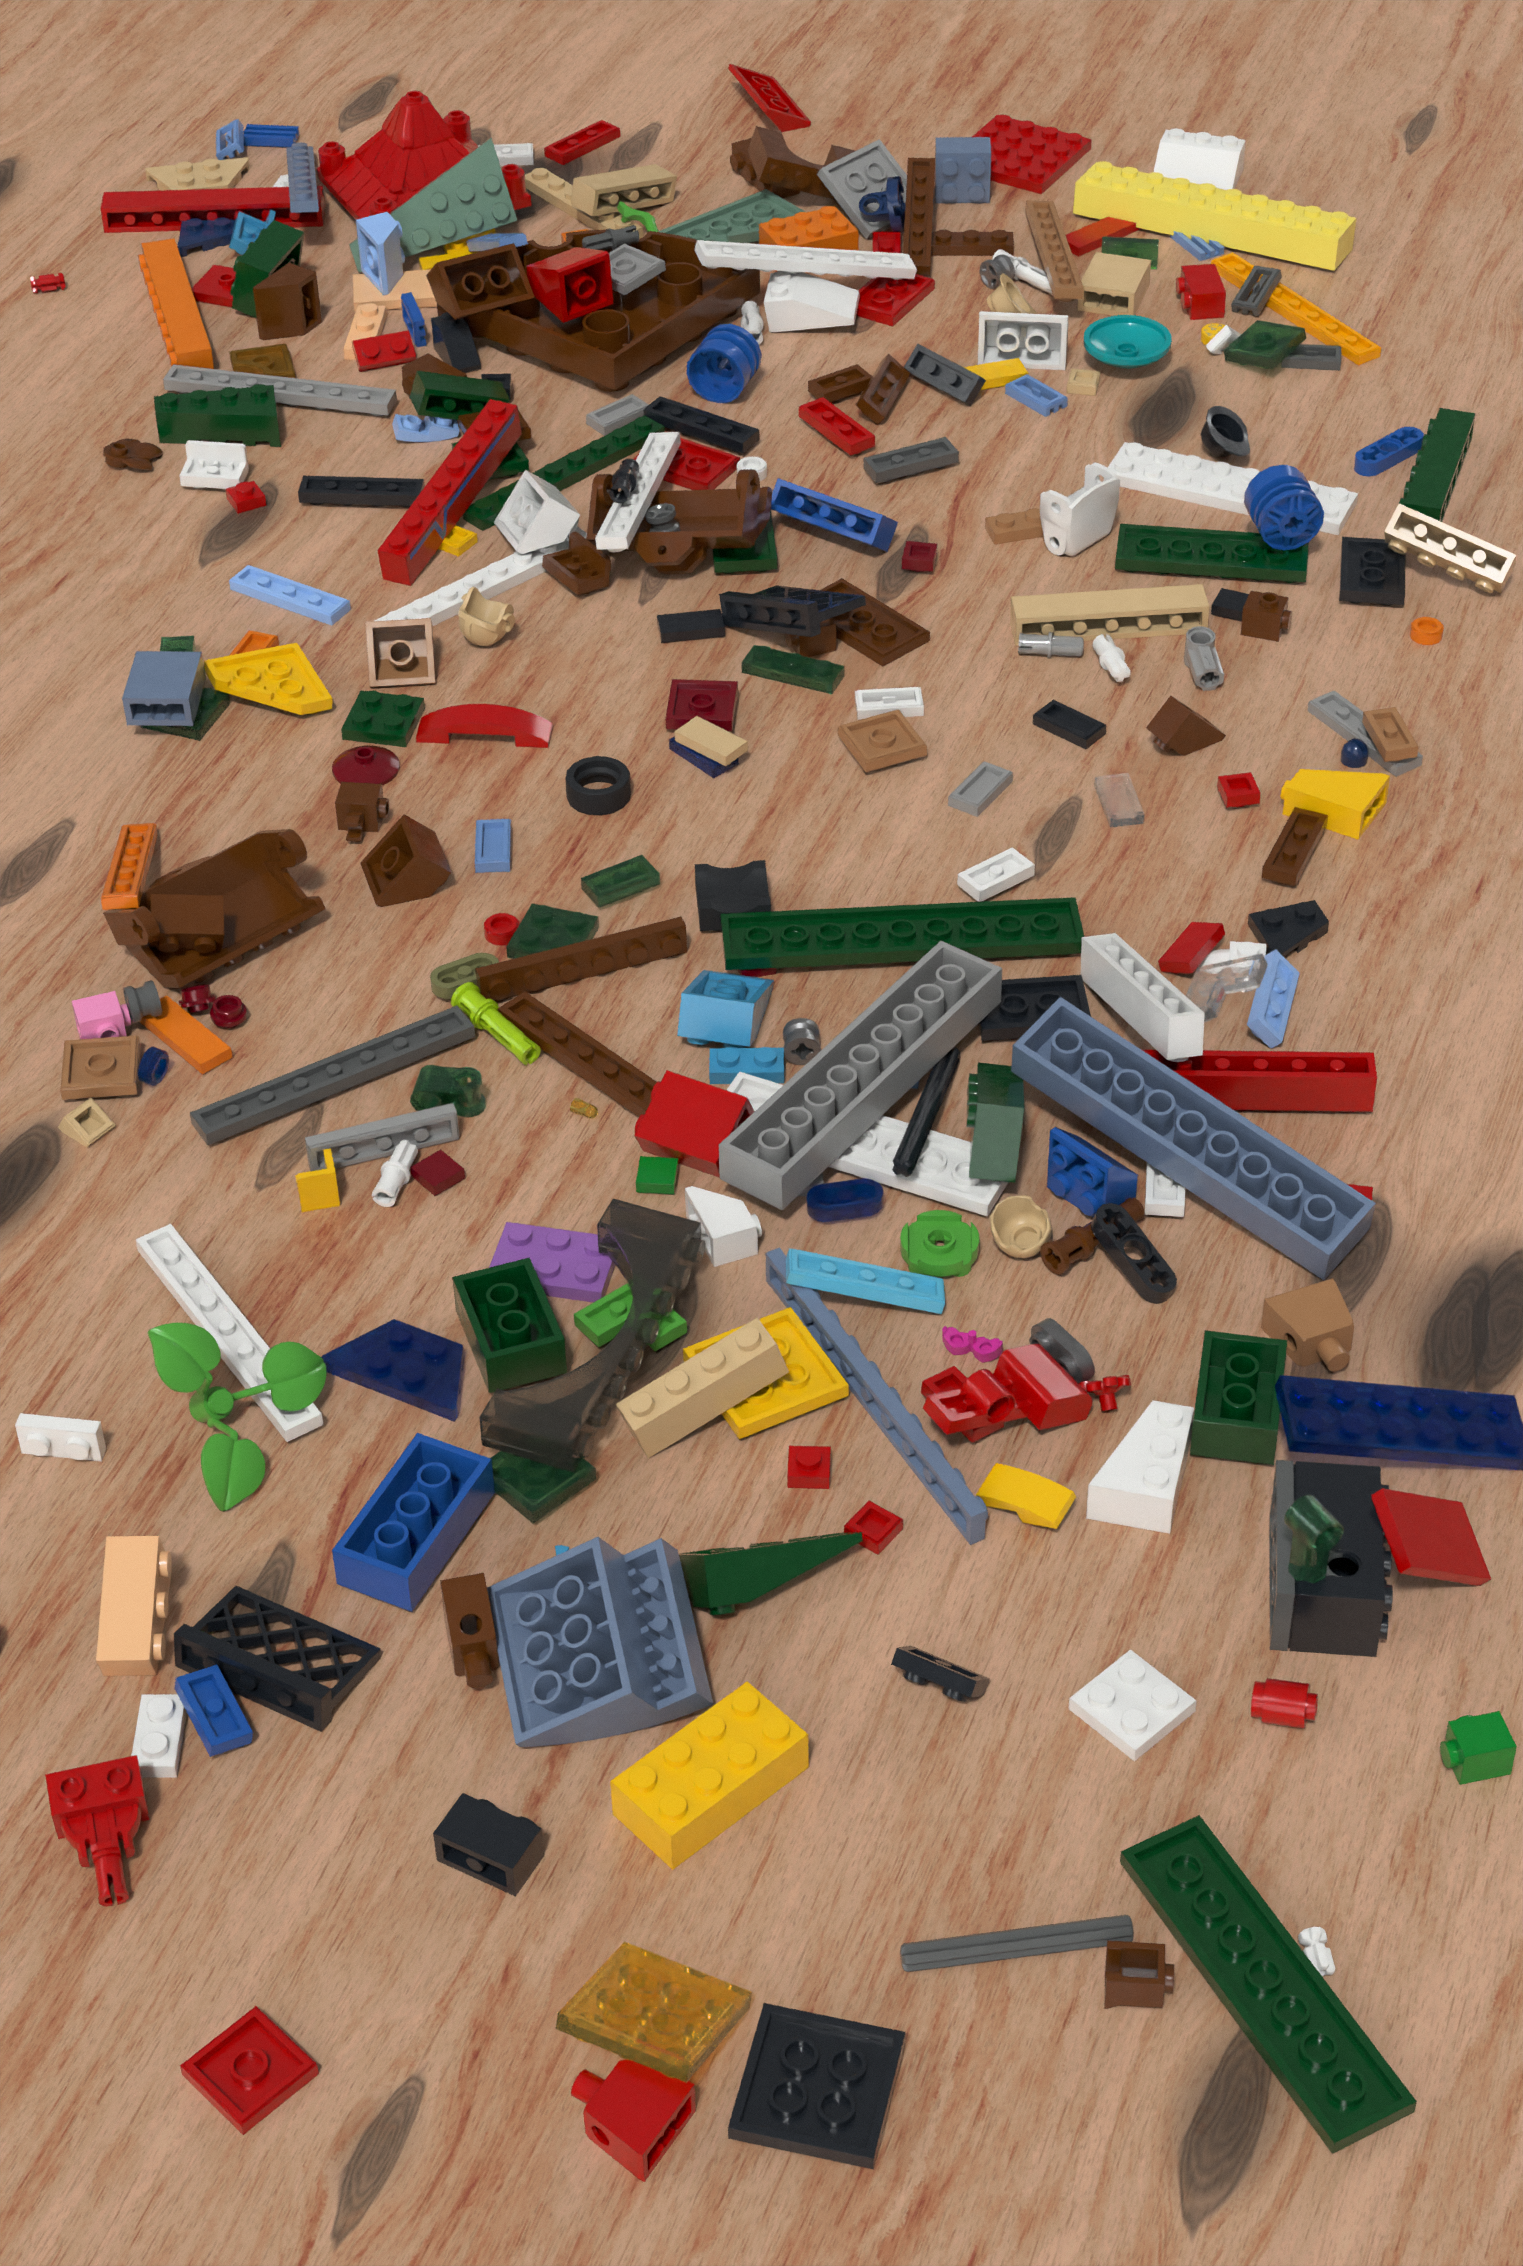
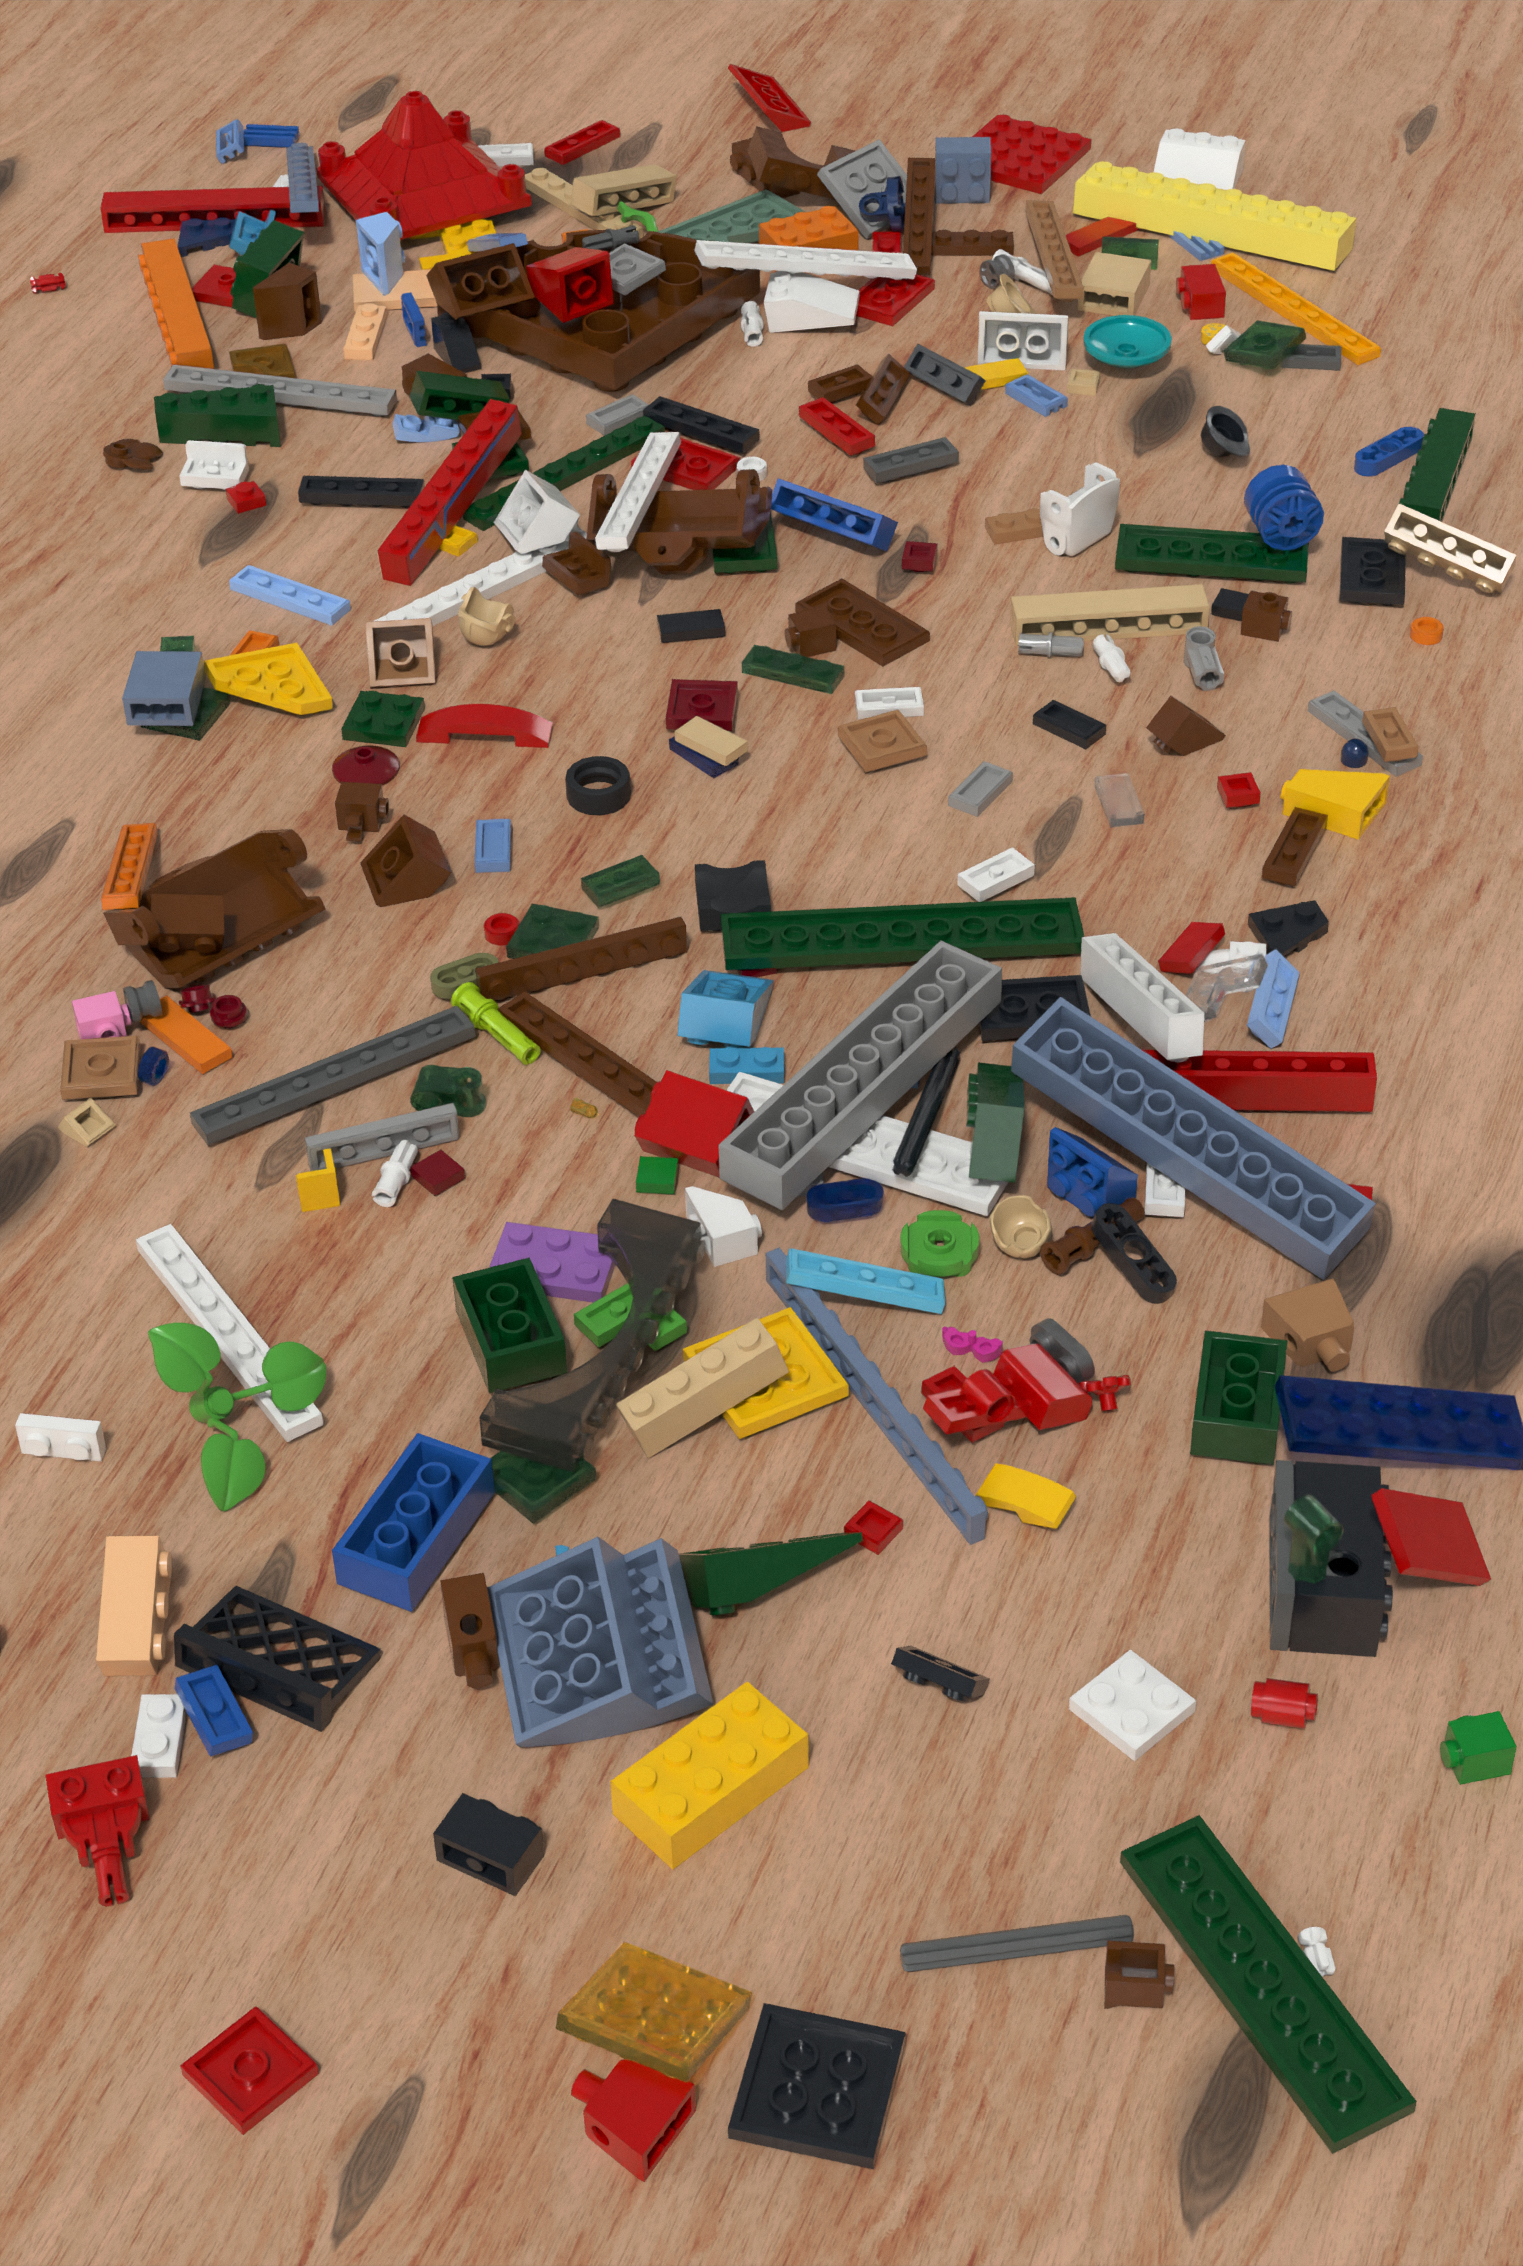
tan wing [145,157,250,190] -> none
clear blue wing [321,1319,464,1422] -> none
sand green wing [349,137,518,272] -> none
red plate [352,330,416,372] -> none
black pin [609,459,640,503] -> none
dark grey wheel [645,503,681,532] -> none
blue wheel [686,324,762,403] -> none
black fence [719,585,866,637] -> none
flat silver wheel [783,1018,821,1065] -> none
red plate [787,1446,831,1489] -> none
white wedge [1086,1400,1194,1534] -> none
white plate [1104,442,1358,535] -> none
dark grey tile [1231,266,1282,316] -> none

